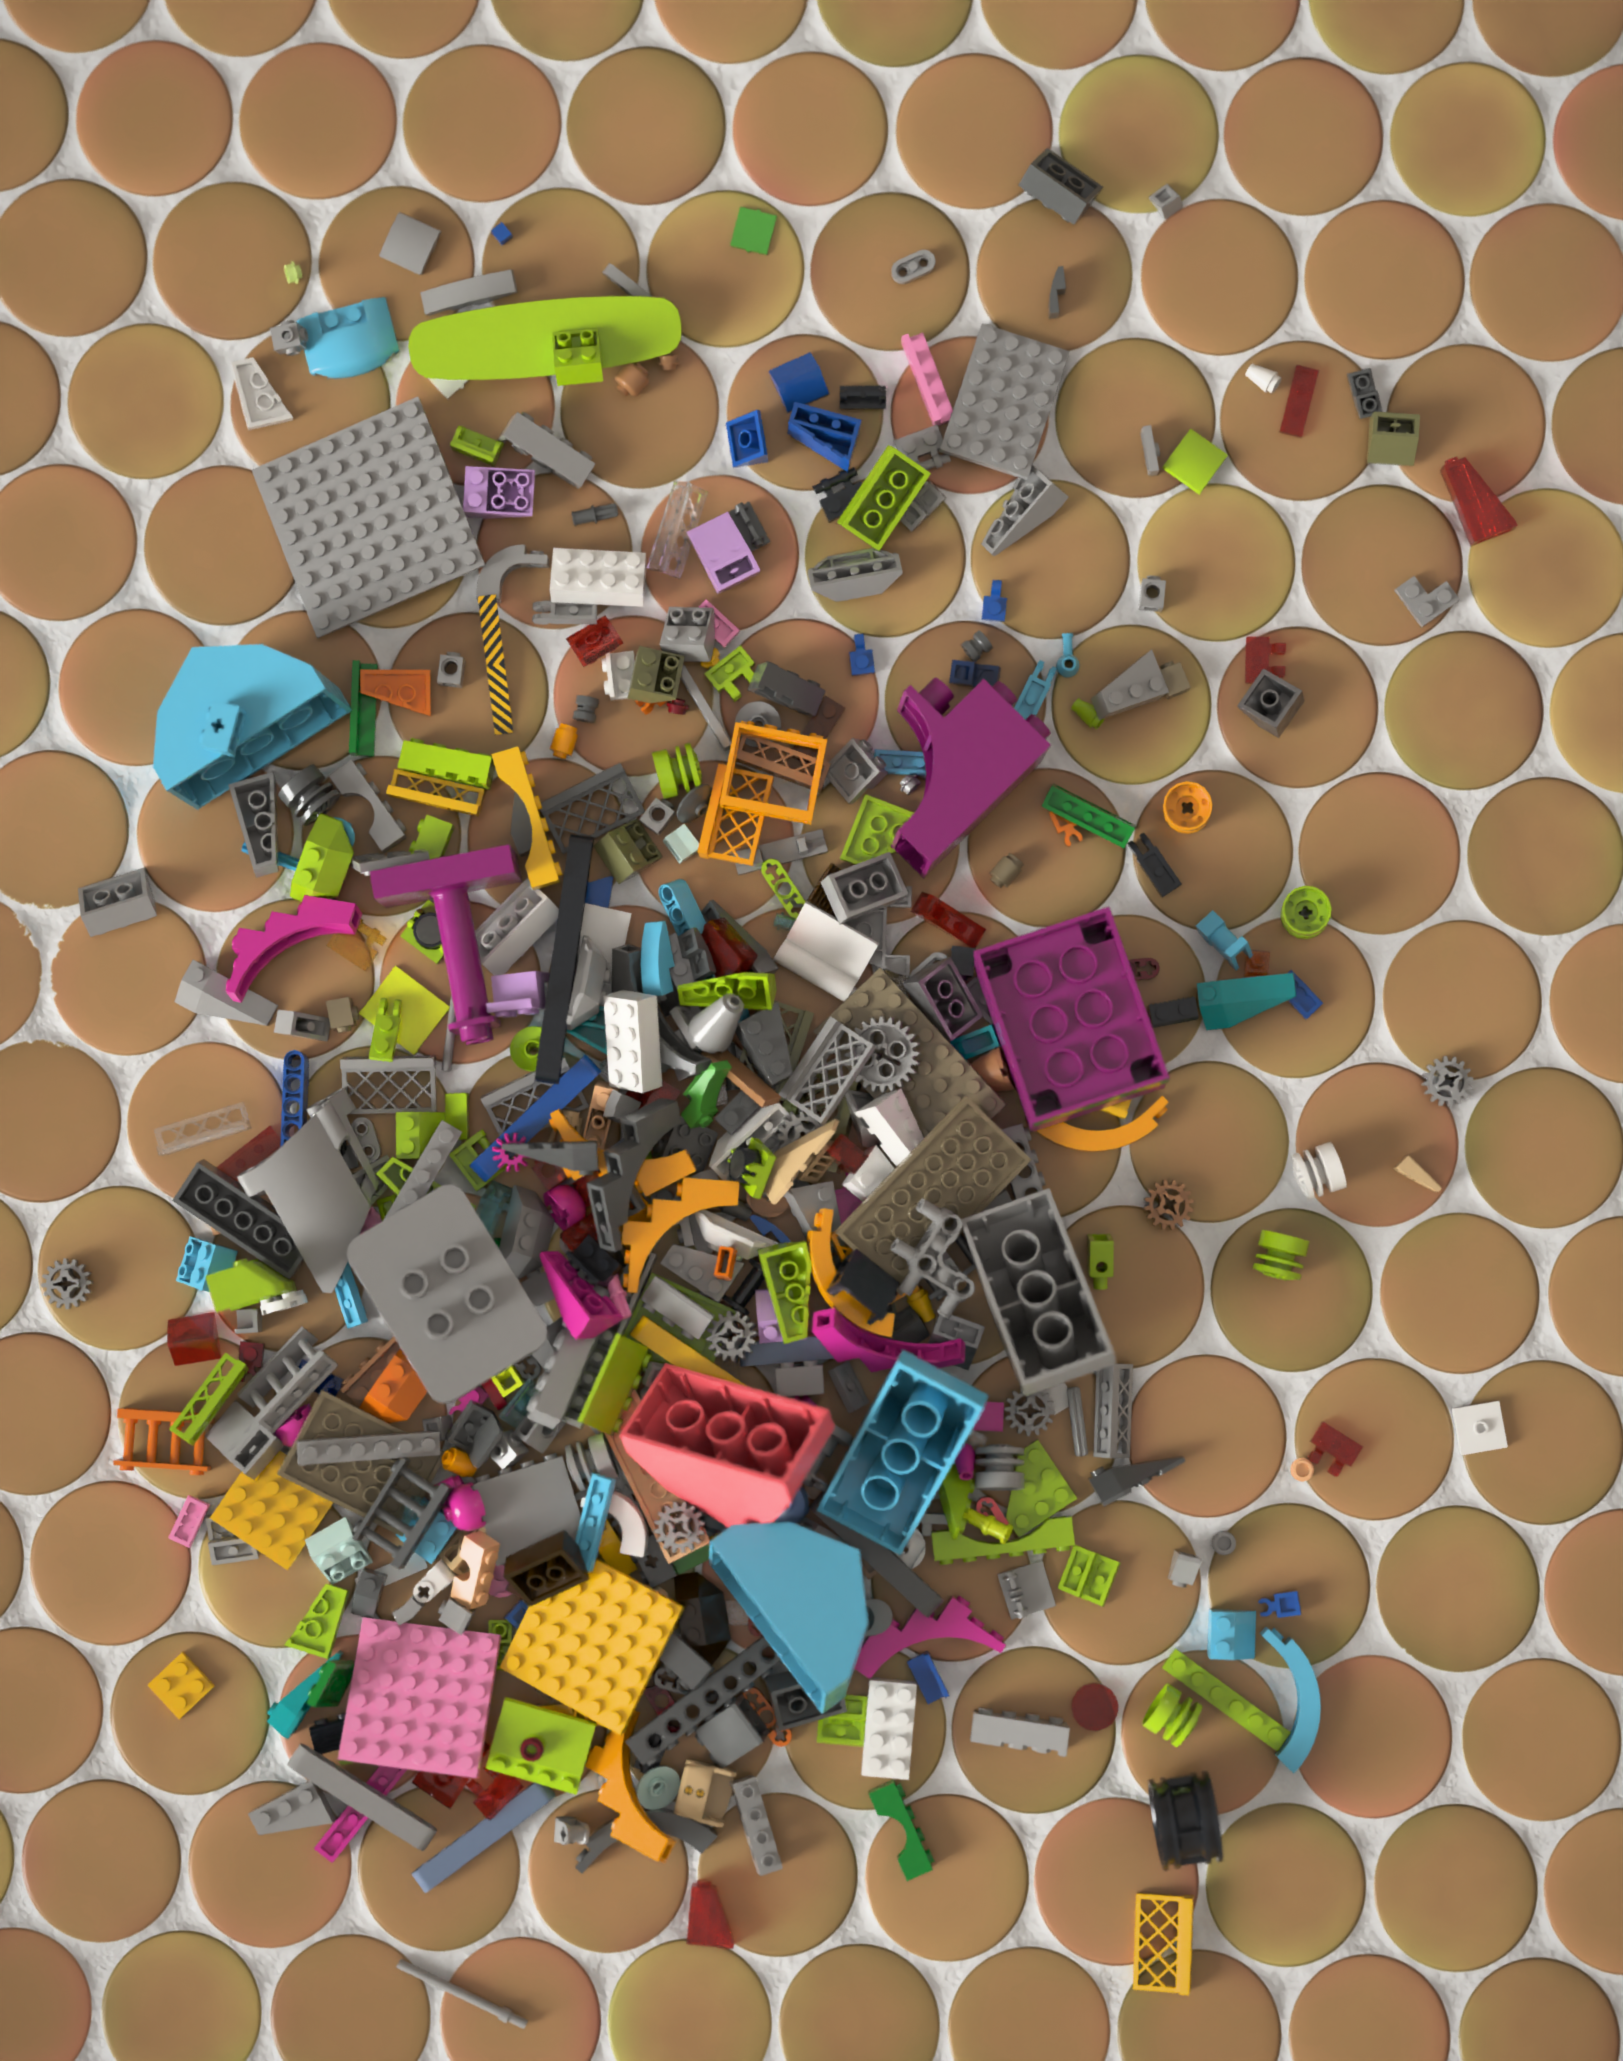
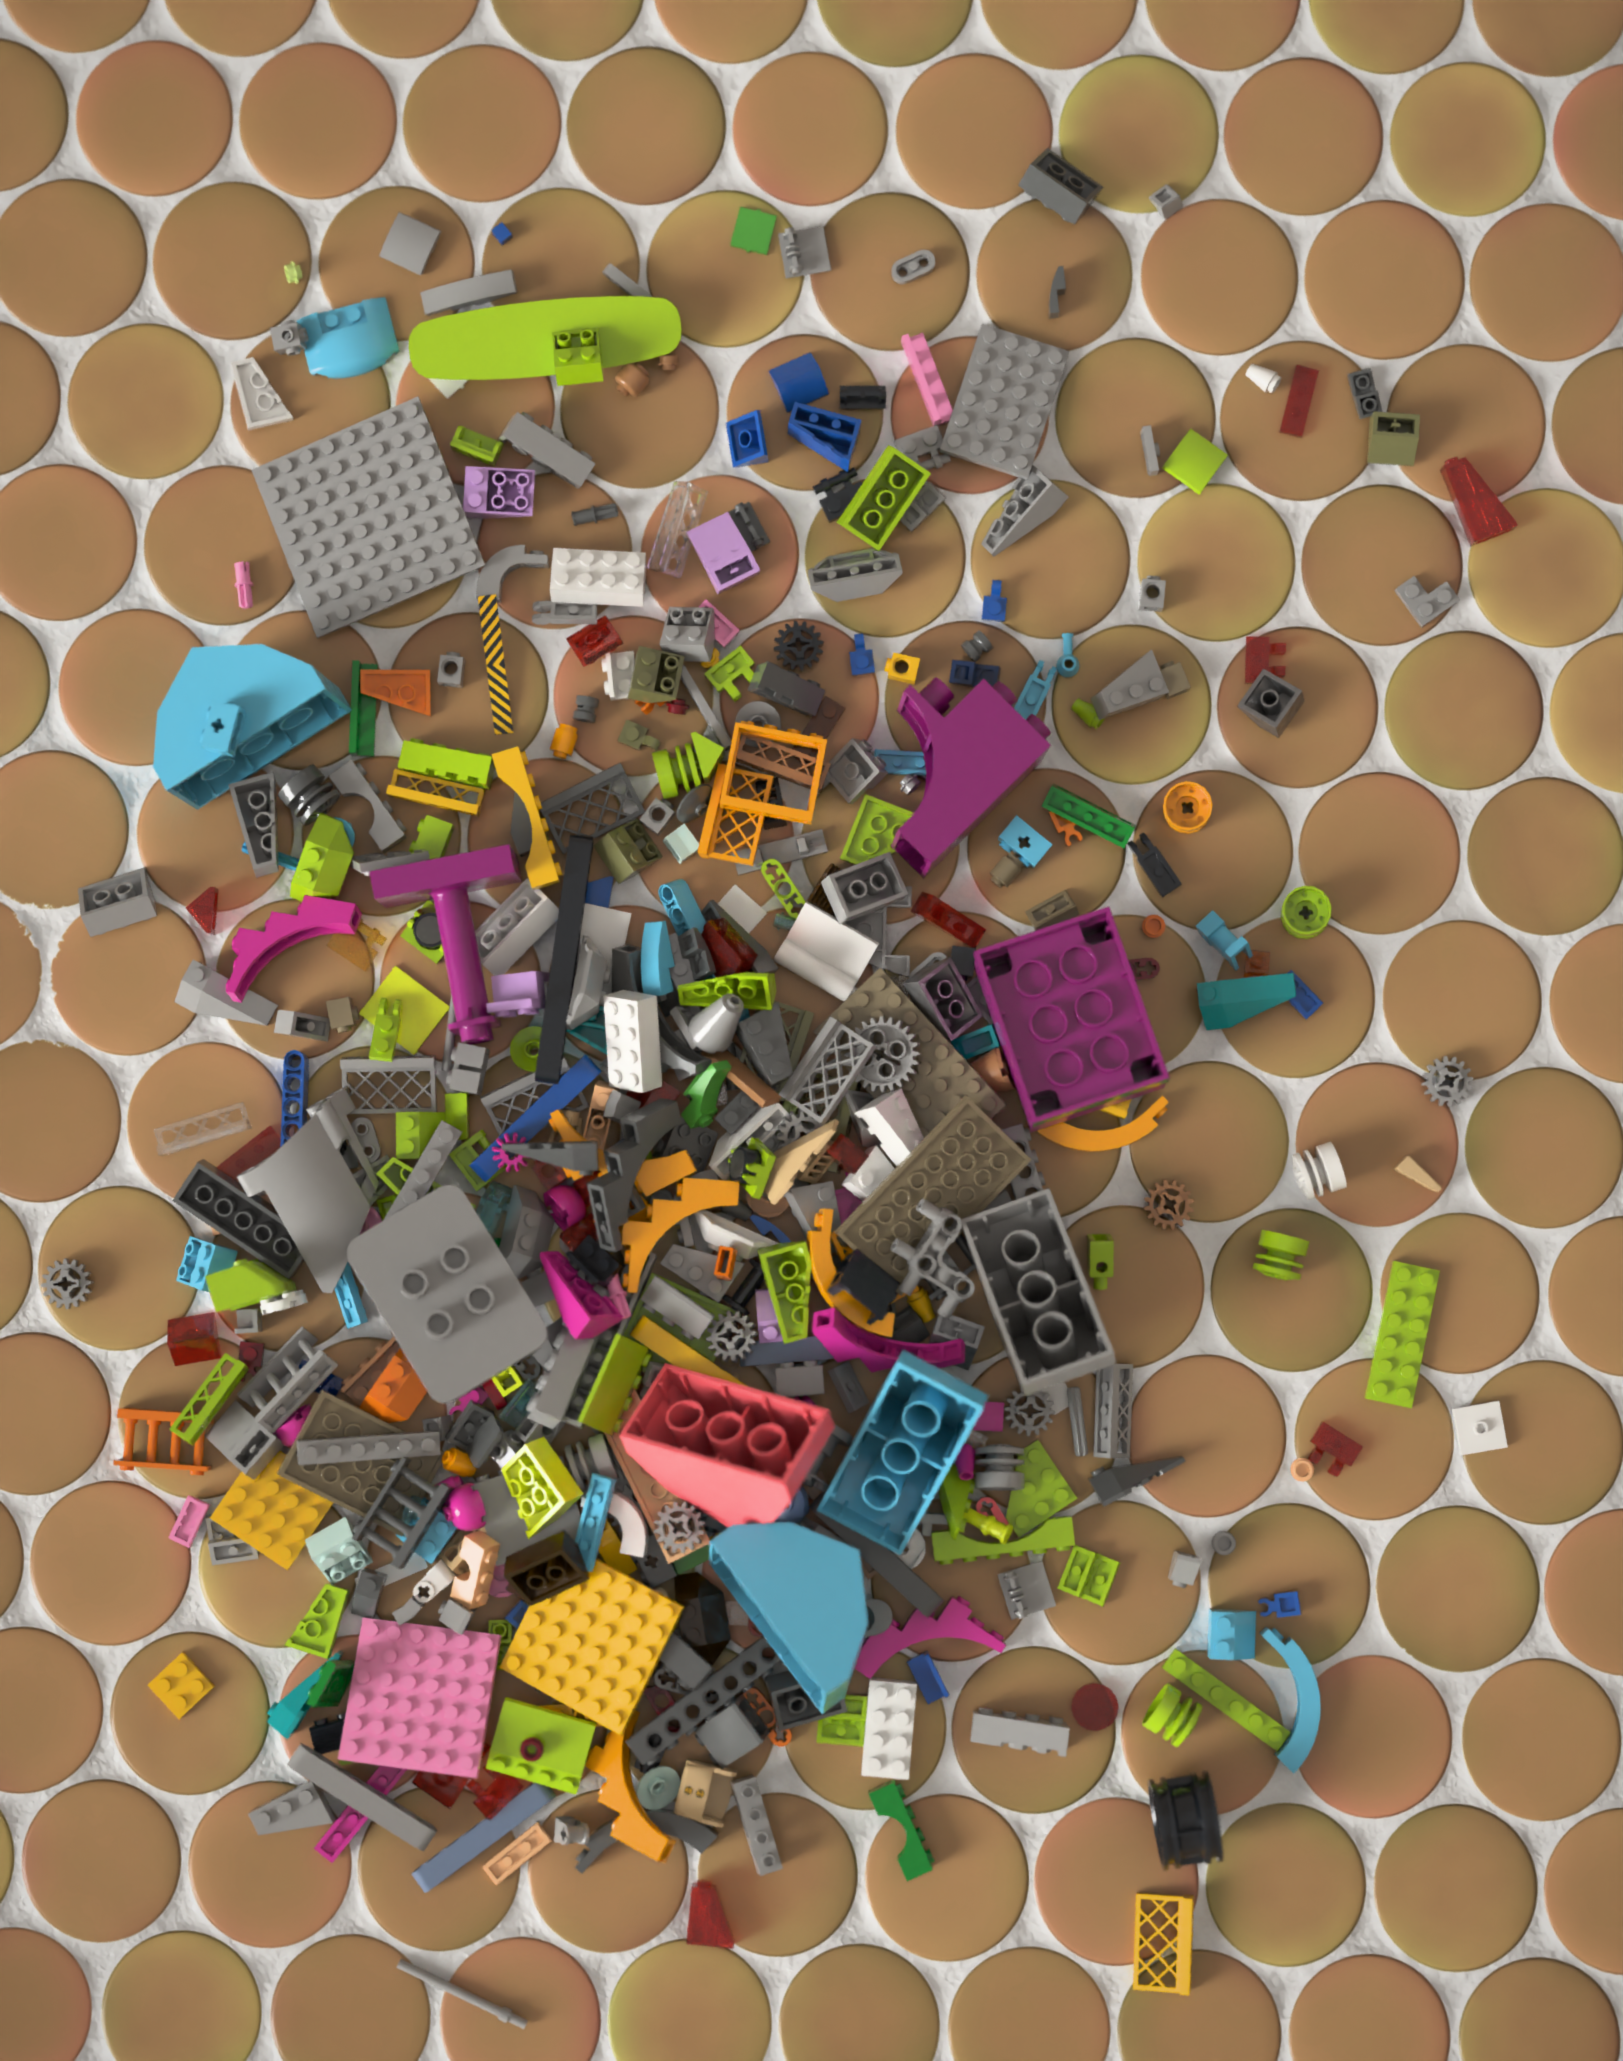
black brick [1147,996,1199,1028] -> none
none -> clear red slope [186,887,219,935]
none -> bright pink axle [234,562,253,609]
none -> light grey piece [446,1043,490,1096]
none -> light nougat tile [482,1821,552,1886]
none -> neon yellow wedge [501,1437,583,1539]
none -> olive plate [617,720,661,751]
none -> lime slope [691,732,725,784]
none -> white sticker [718,884,767,933]
none -> black slope [755,777,787,830]
none -> black gear [774,621,824,672]
none -> light grey hinge [778,226,831,279]
none -> yellow brick [884,652,920,685]
none -> medium azure brick [998,815,1053,868]
none -> dark tan slope [1025,890,1079,931]
none -> orange plate [1142,915,1165,938]
none -> lime plate [1365,1261,1440,1408]

